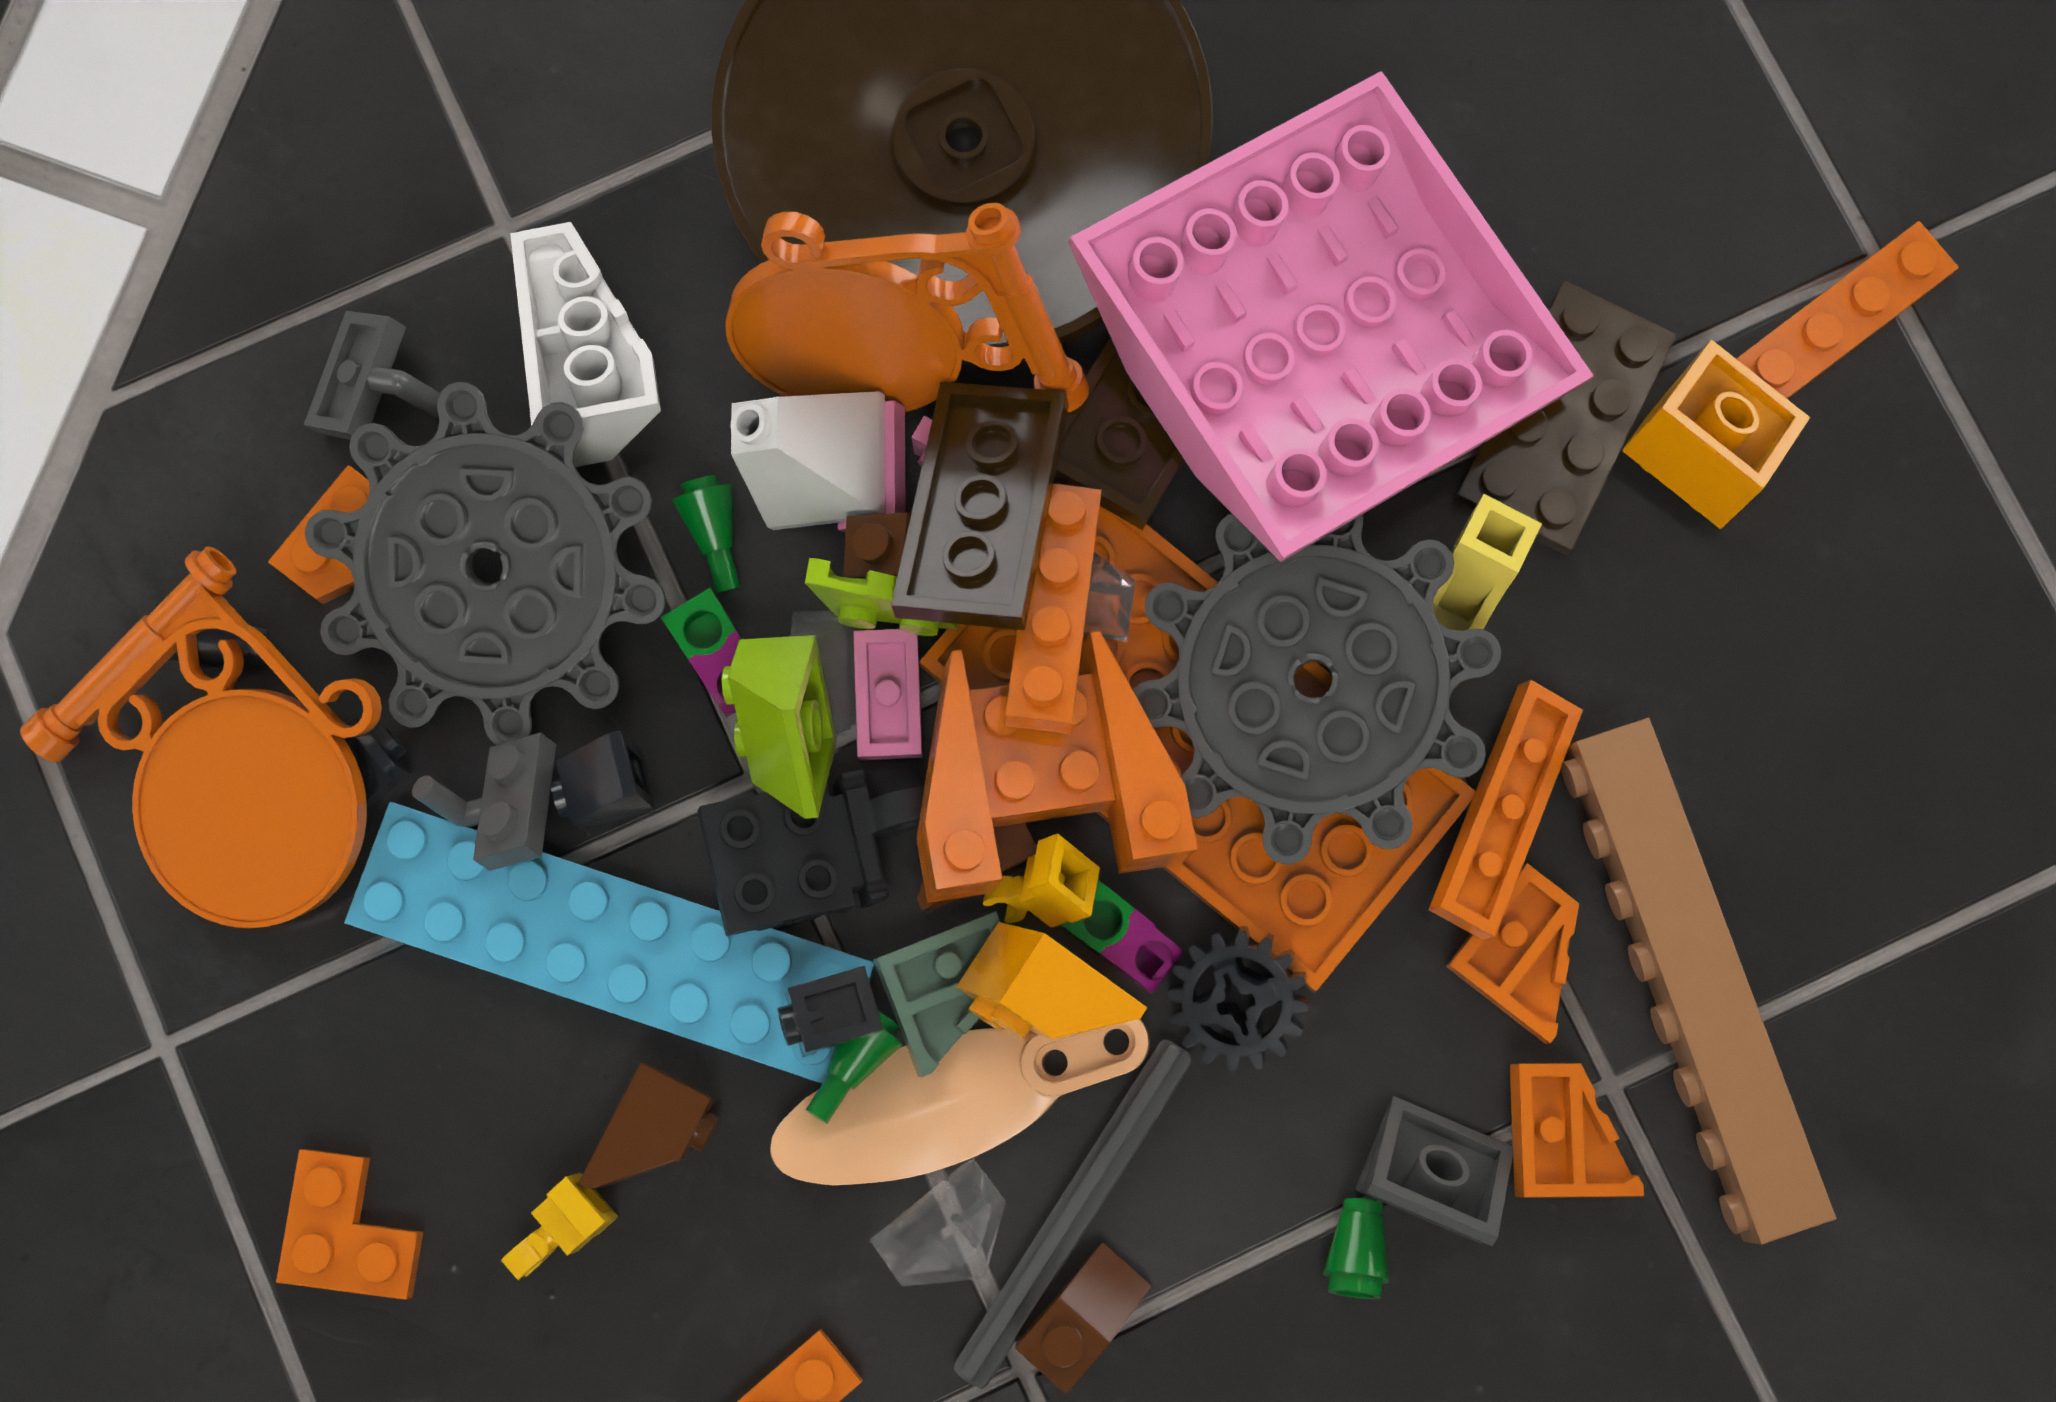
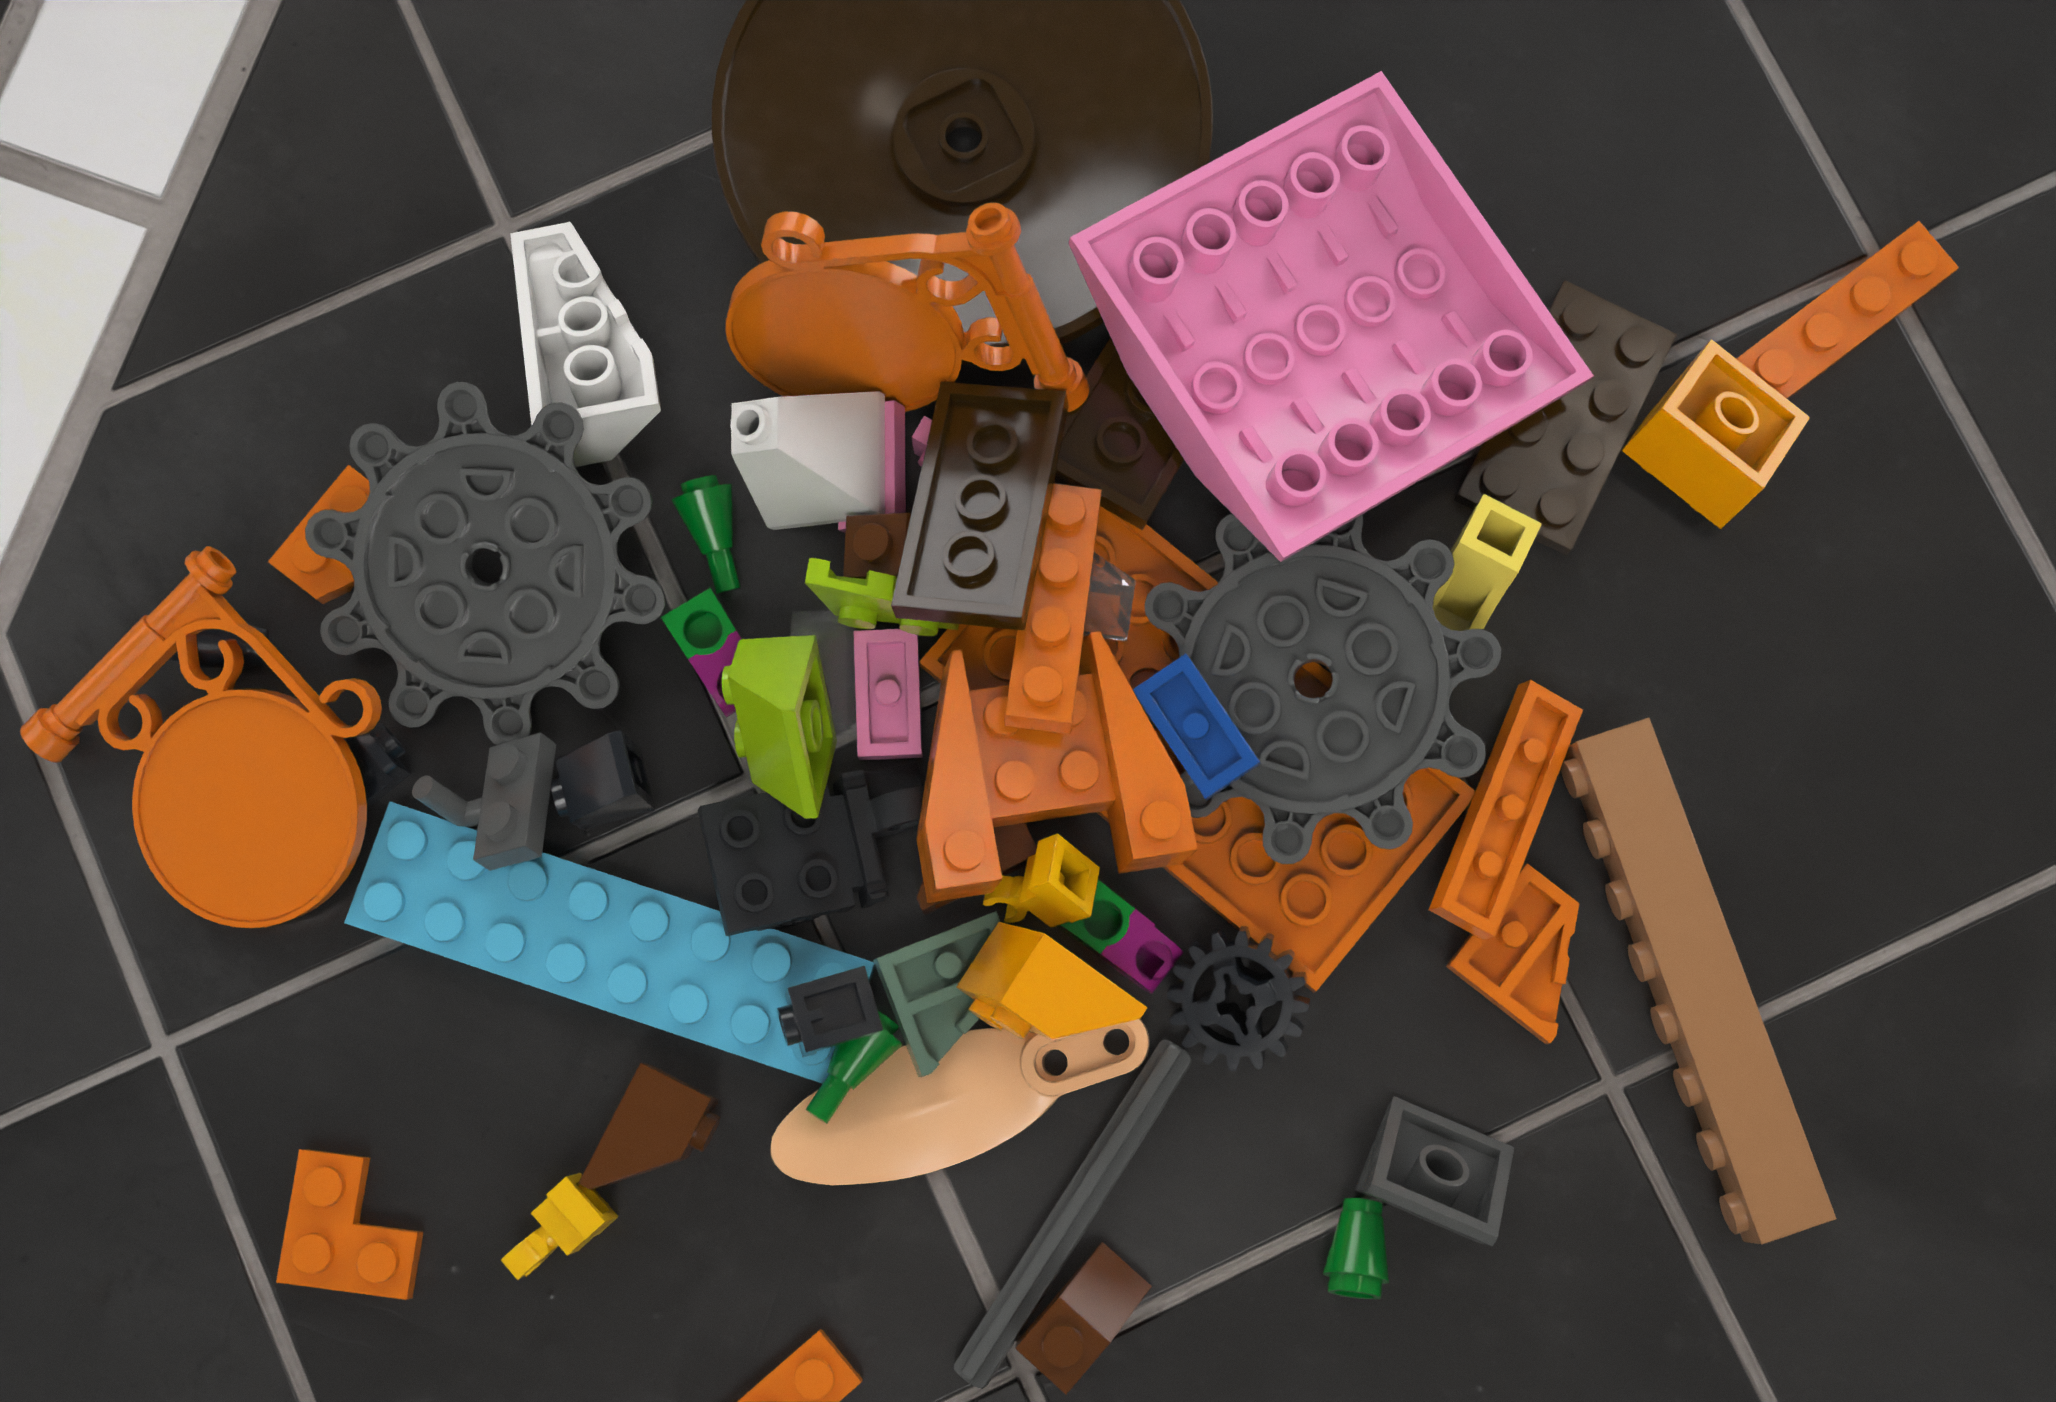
dark grey plate [304,310,440,440] -> none
clear slope [870,1158,1006,1286] -> none
orange wing [1510,1064,1644,1198] -> none
none -> blue plate [1132,653,1261,800]

